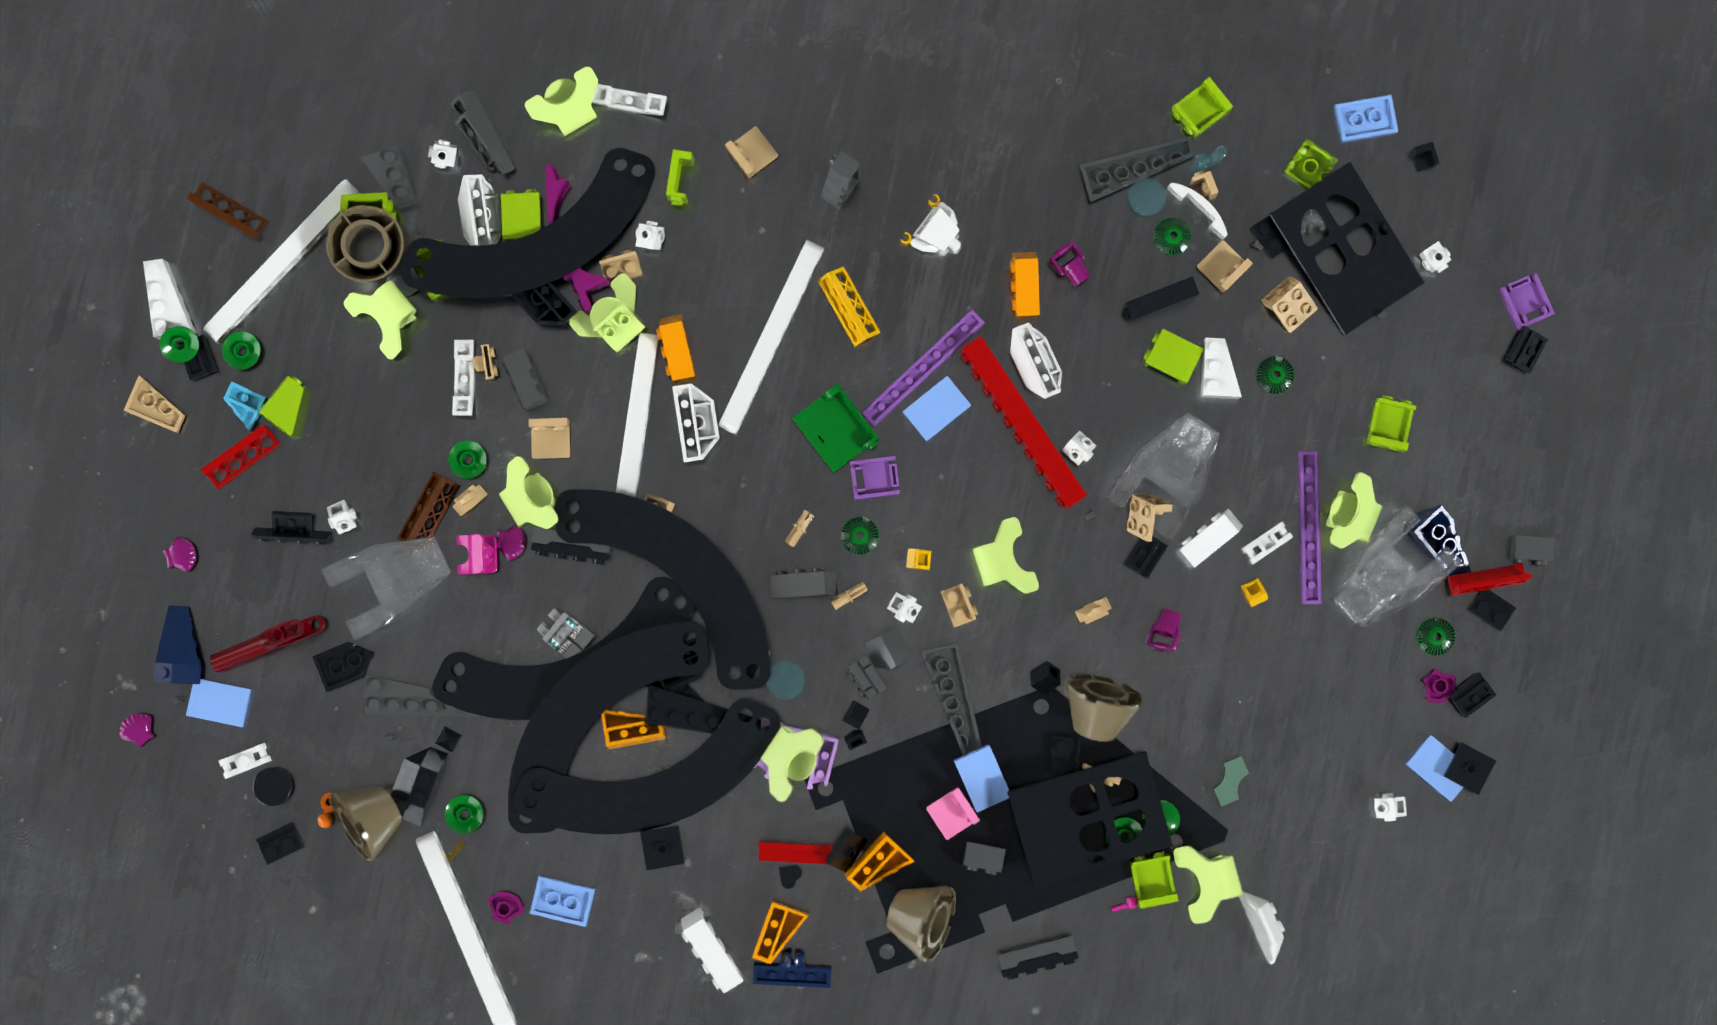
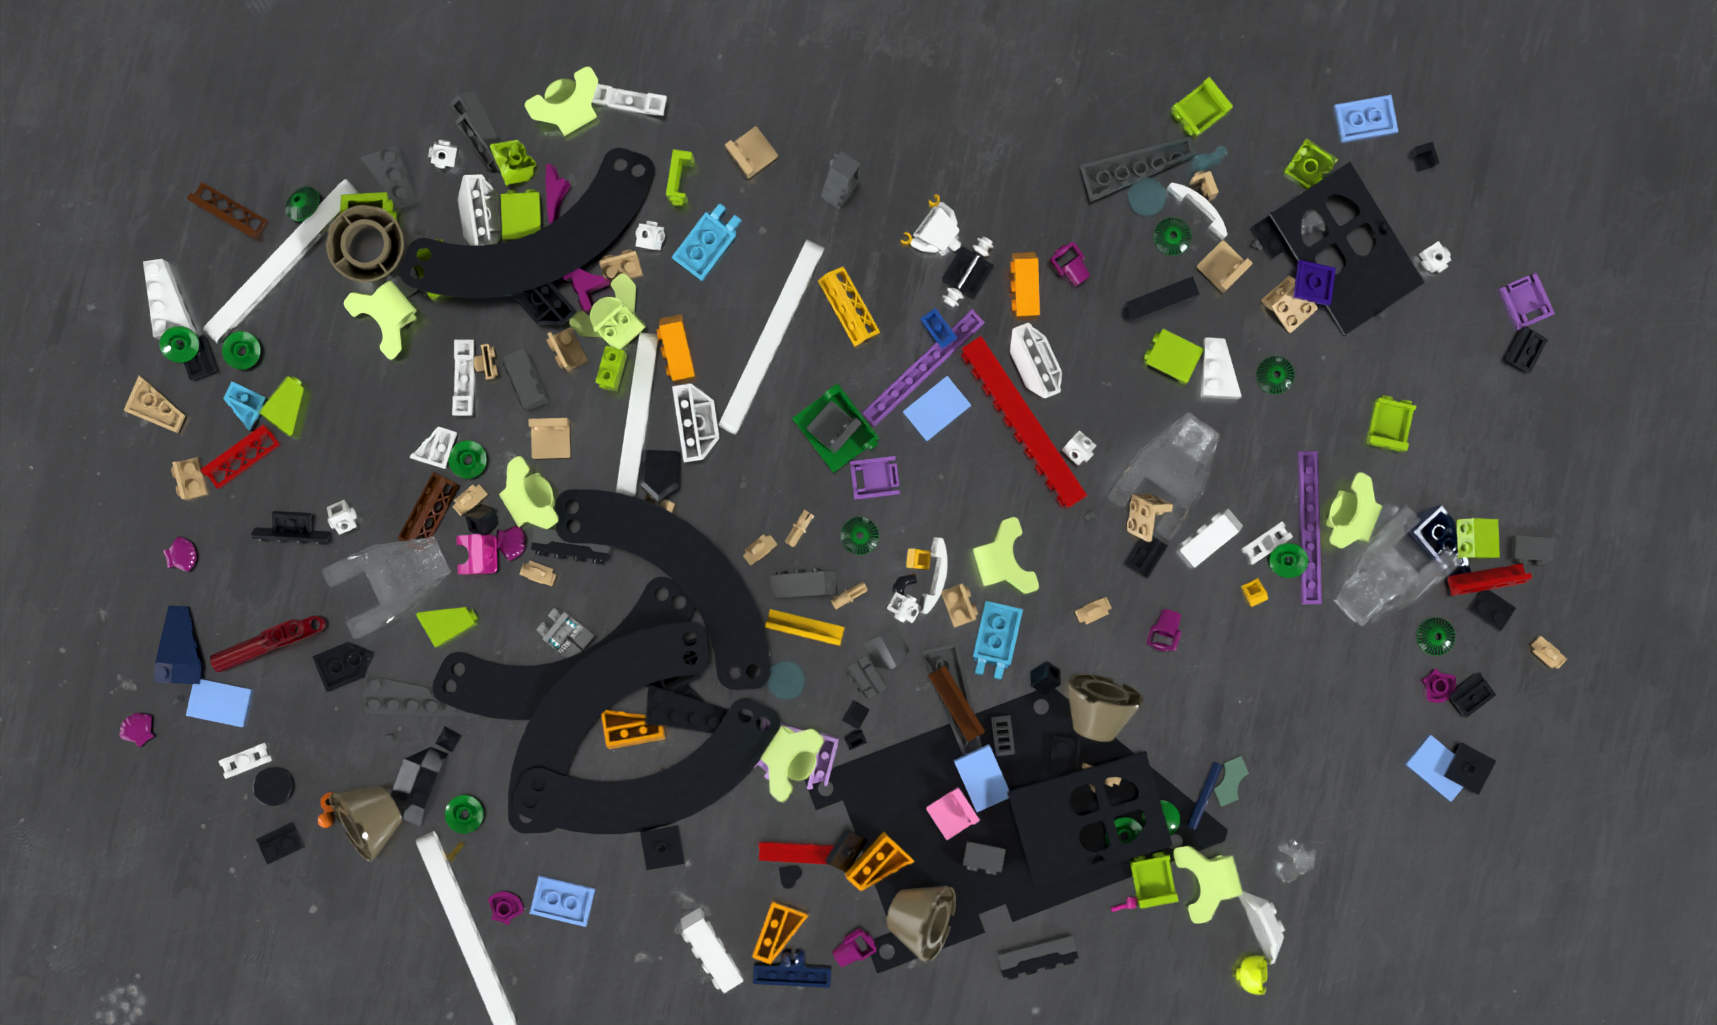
white brick [1374,793,1407,821] -> none
none -> tan bracket [171,457,208,500]
none -> dish [285,186,320,221]
none -> white wing [410,427,457,469]
none -> lime slope [416,607,478,647]
none -> black panel [465,504,498,535]
none -> lime slope [490,140,536,186]
none -> tan piece [519,561,557,587]
none -> tan bracket [546,327,589,372]
none -> lime panel [595,346,628,392]
none -> black tile [640,450,681,503]
none -> medium azure tile [671,203,742,281]
none -> tan piece [742,534,778,566]
none -> yellow fence [765,609,844,646]
none -> dark grey bracket [807,401,862,454]
none -> magenta piece [832,929,877,968]
none -> black arm [892,574,917,595]
none -> white slope [919,537,947,614]
none -> blue plate [920,308,957,349]
none -> reddish brown fence [928,666,985,742]
none -> black plate [942,236,994,307]
none -> medium azure tile [973,601,1023,680]
none -> dark grey slope [991,715,1015,756]
none -> dark blue piece [1187,762,1223,830]
none -> neon yellow cylinder [1236,955,1267,995]
none -> green dish [1269,543,1308,578]
none -> clear animal [1276,840,1316,883]
none -> dark purple tile [1293,260,1336,306]
none -> lime panel [1457,518,1500,559]
none -> tan piece [1531,636,1567,669]

